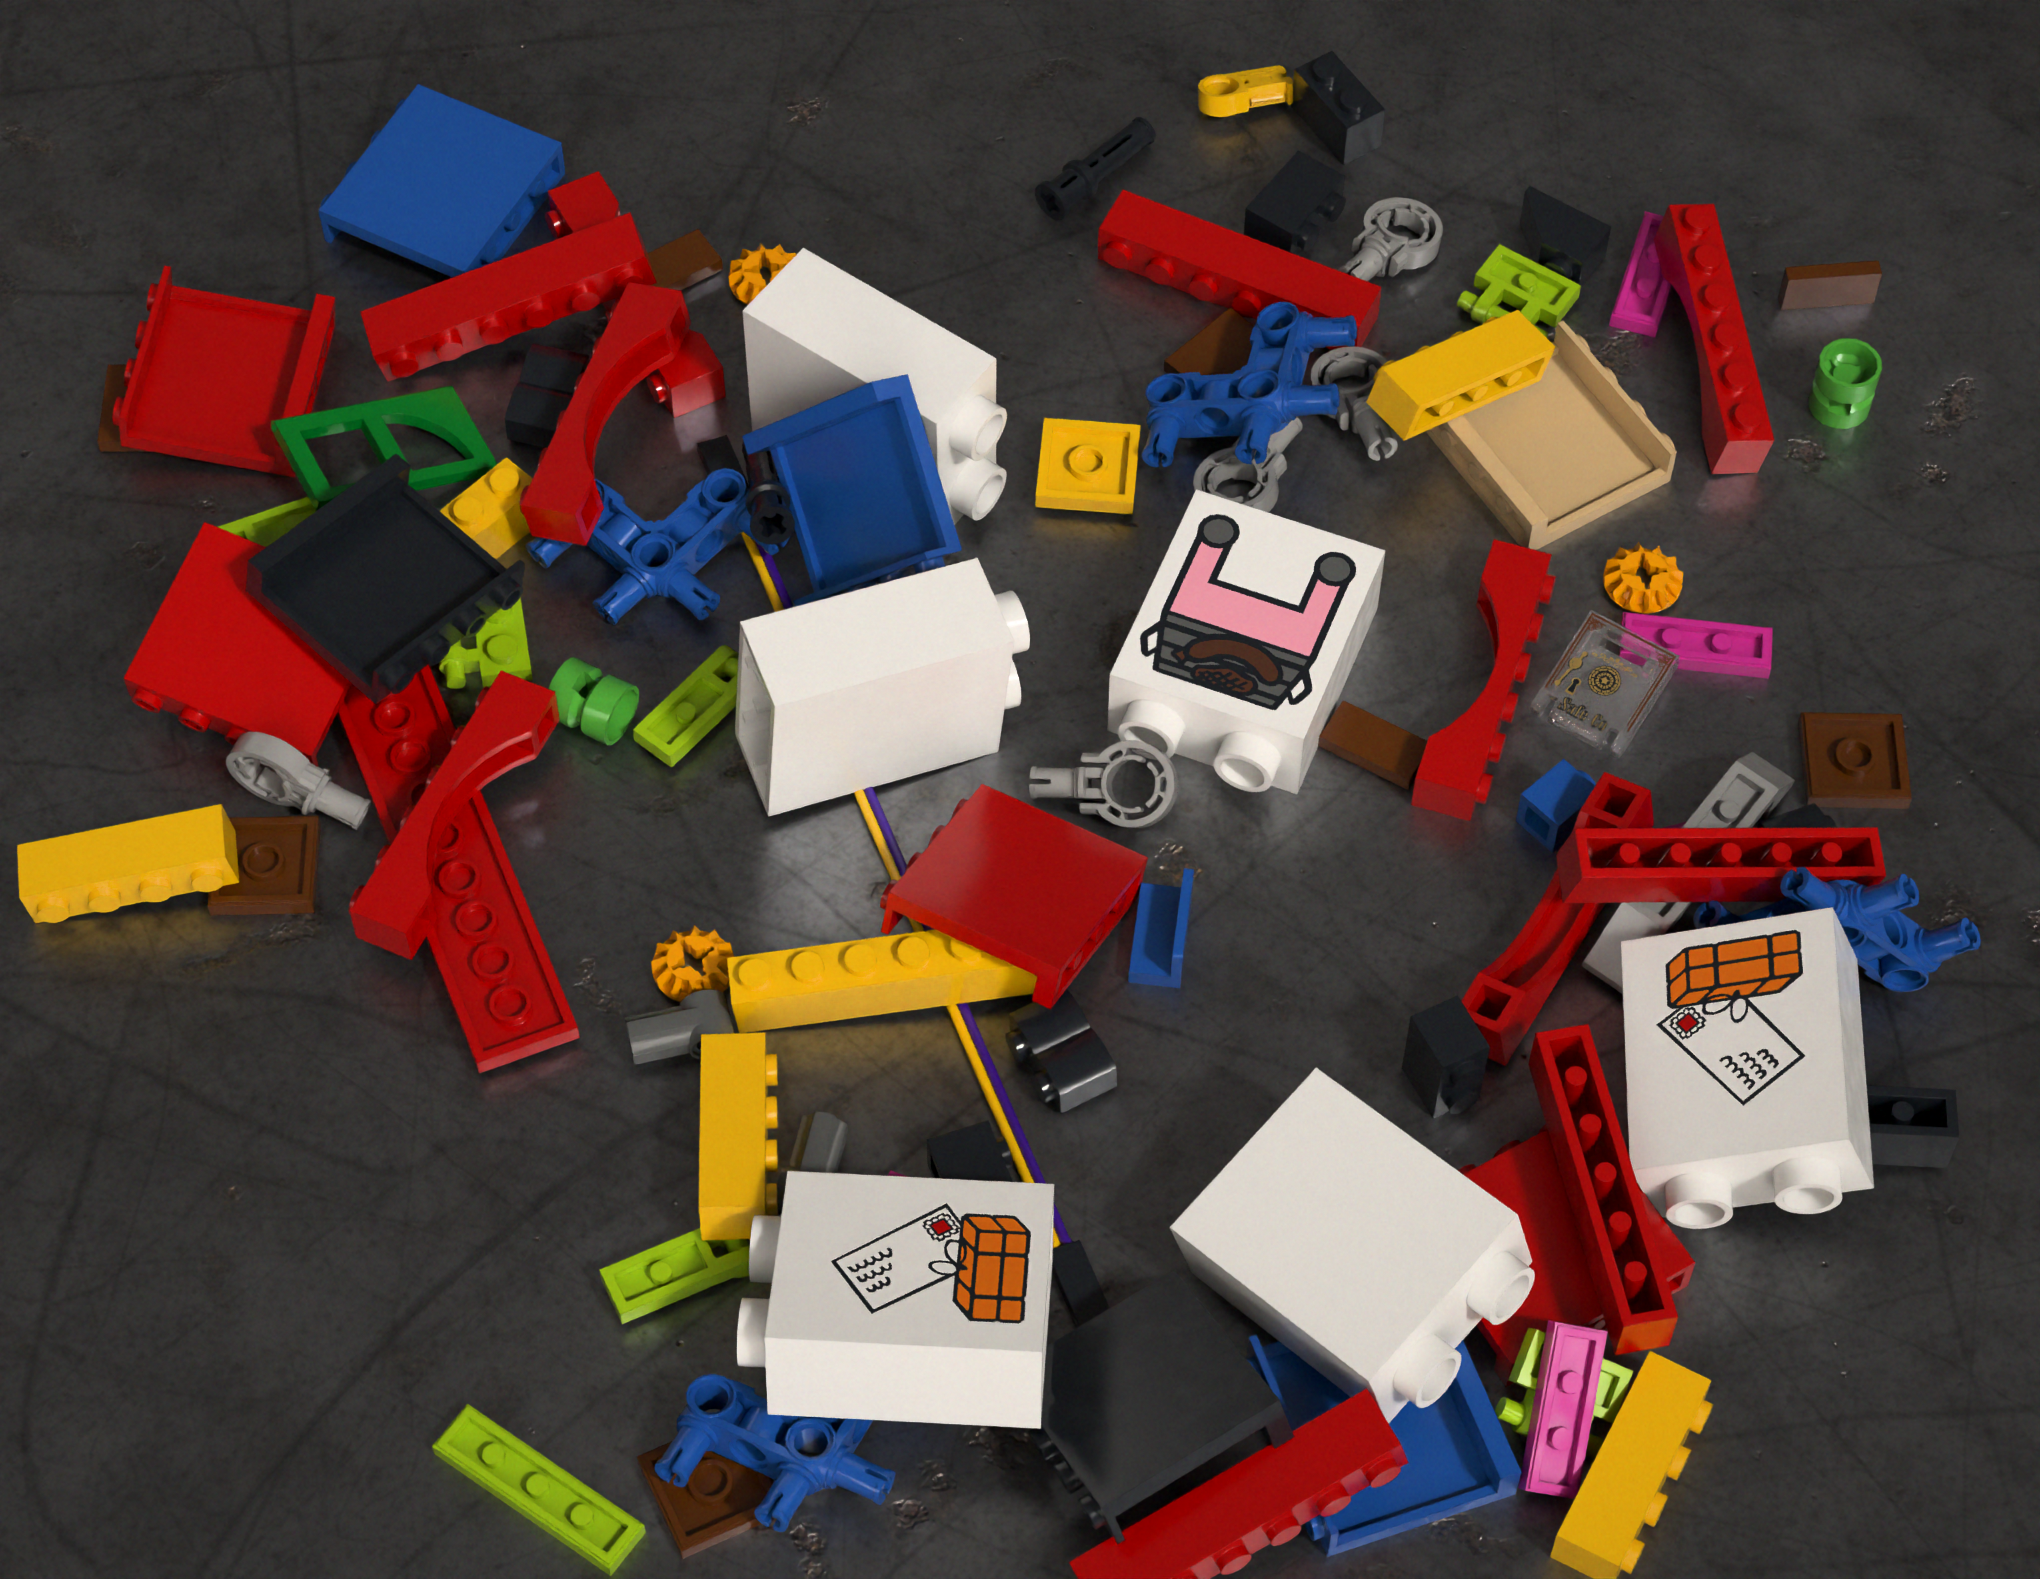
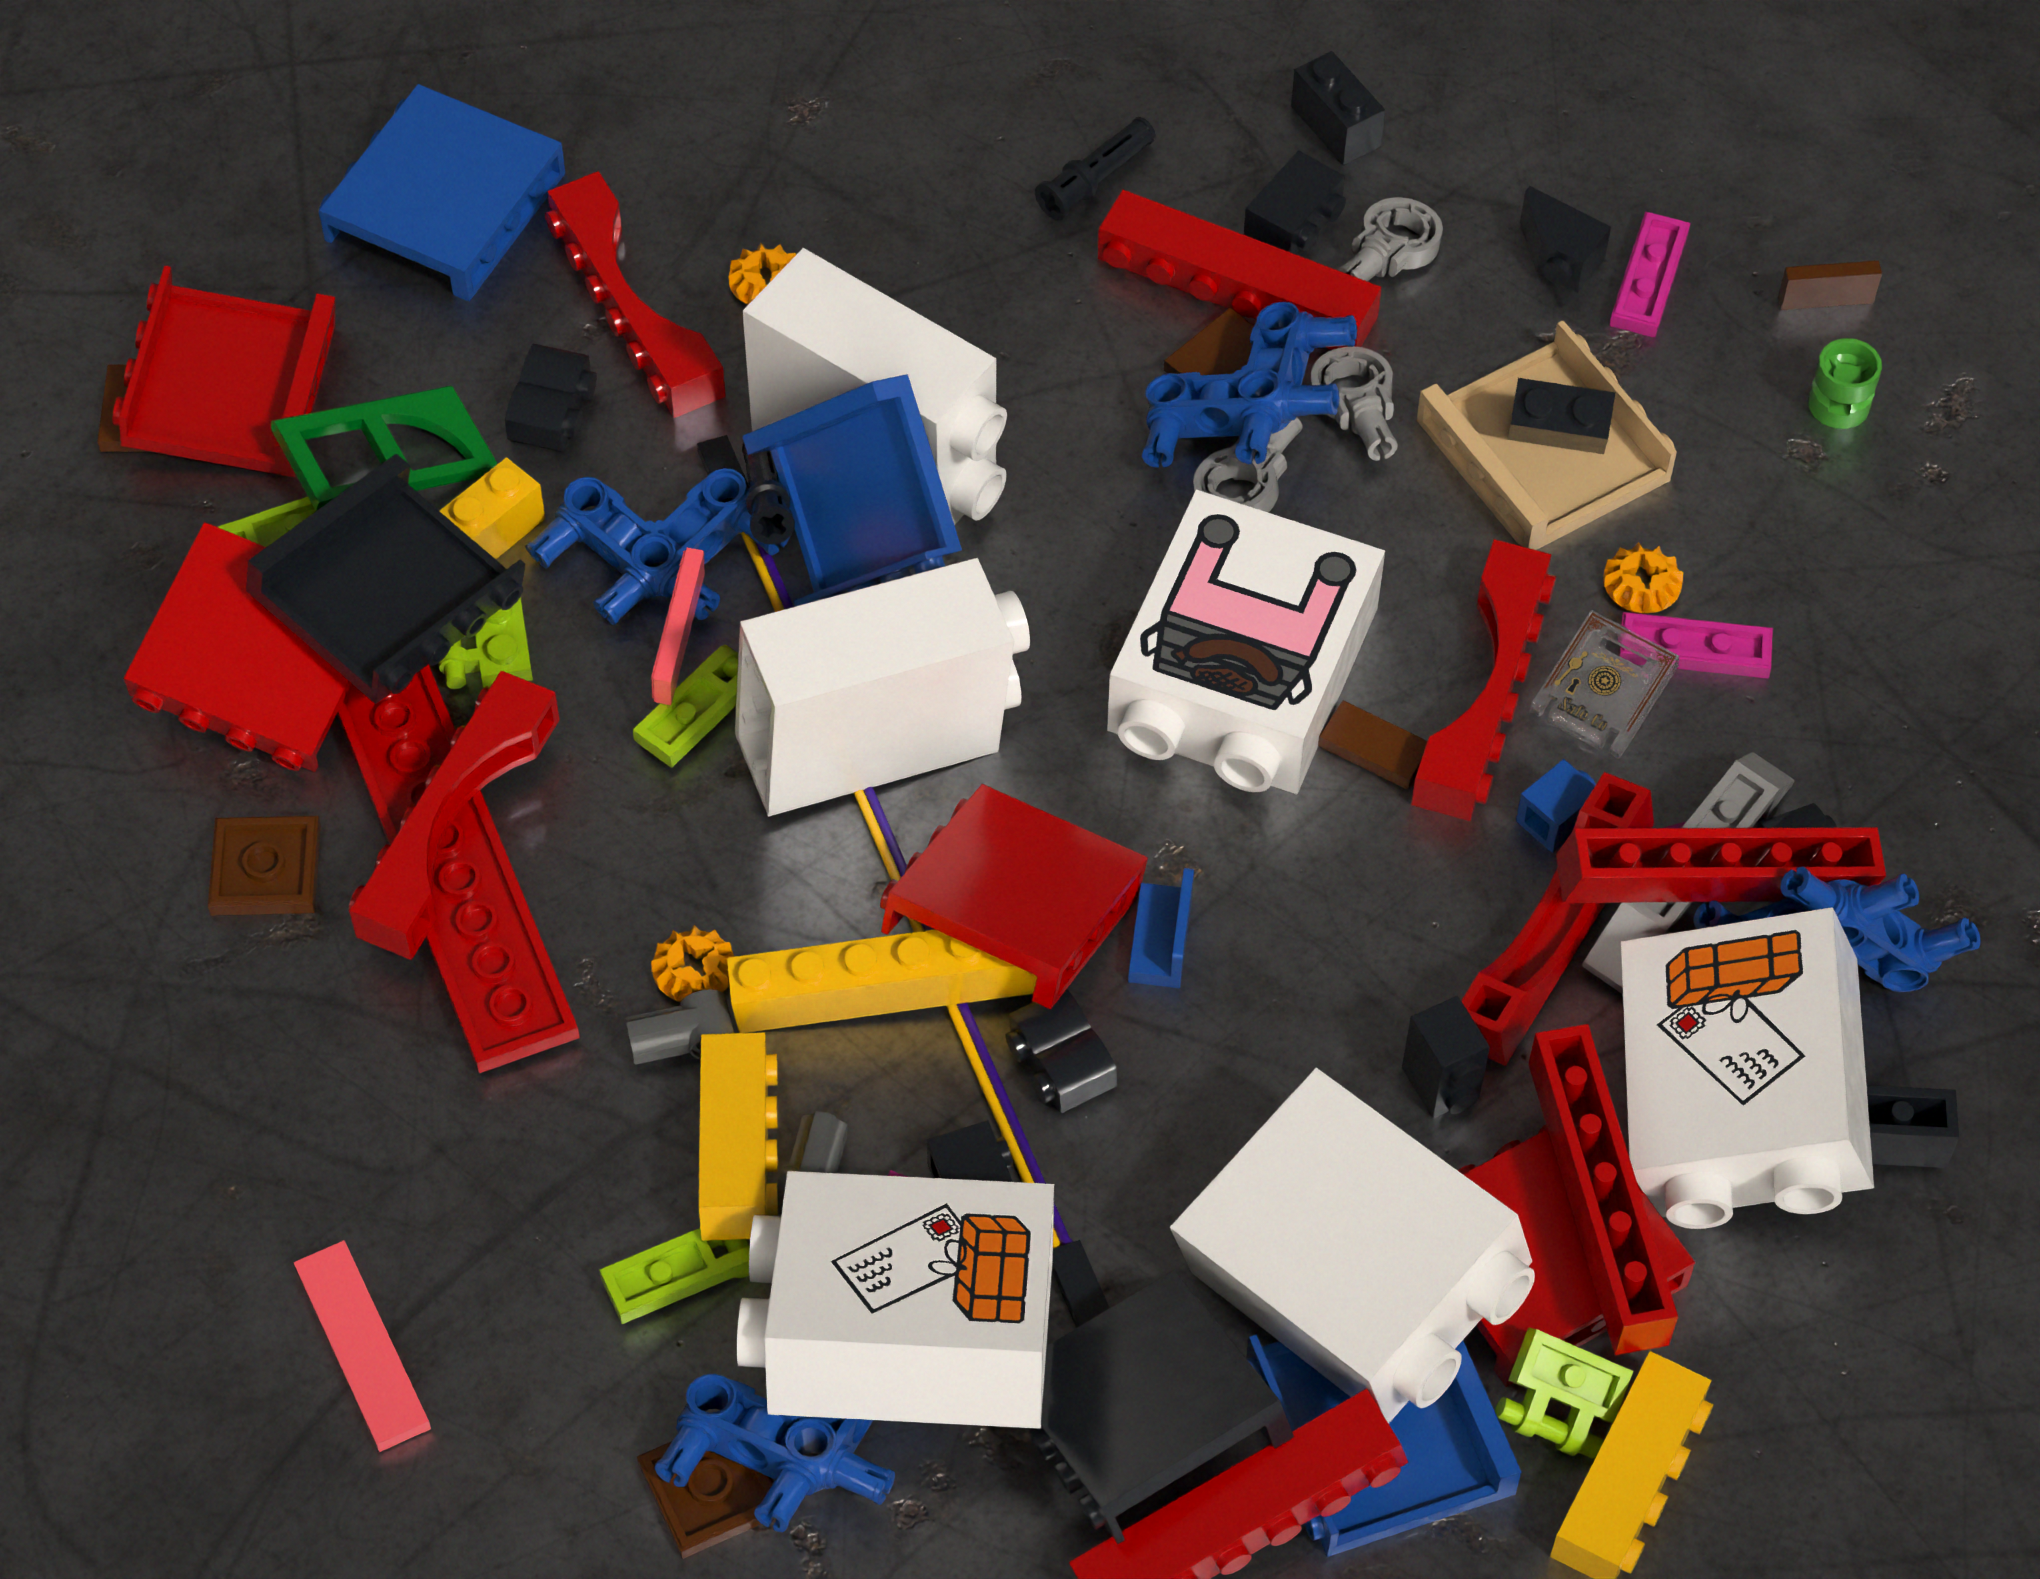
yellow brick [17,804,239,923] -> none
light grey pin [226,732,371,830] -> none
red brick [360,212,657,382] -> none
lime tile [432,1404,646,1576] -> none
red arch [520,282,691,546] -> none
bright green wheel [548,657,639,745] -> none
reddish brown tile [647,229,723,290] -> none
light grey pin [1029,740,1178,829] -> none
yellow plate [1035,418,1141,515] -> none
yellow piece [1198,65,1293,117] -> none
yellow brick [1366,310,1555,441] -> none
lime plate [1457,244,1581,338] -> none
dark pink tile [1518,1320,1608,1499] -> none
red arch [1654,204,1774,474] -> none
reddish brown tile [1798,712,1912,809] -> none
none -> coral tile [293,1240,431,1452]
none -> coral tile [651,547,705,705]
none -> black brick [1508,378,1616,454]

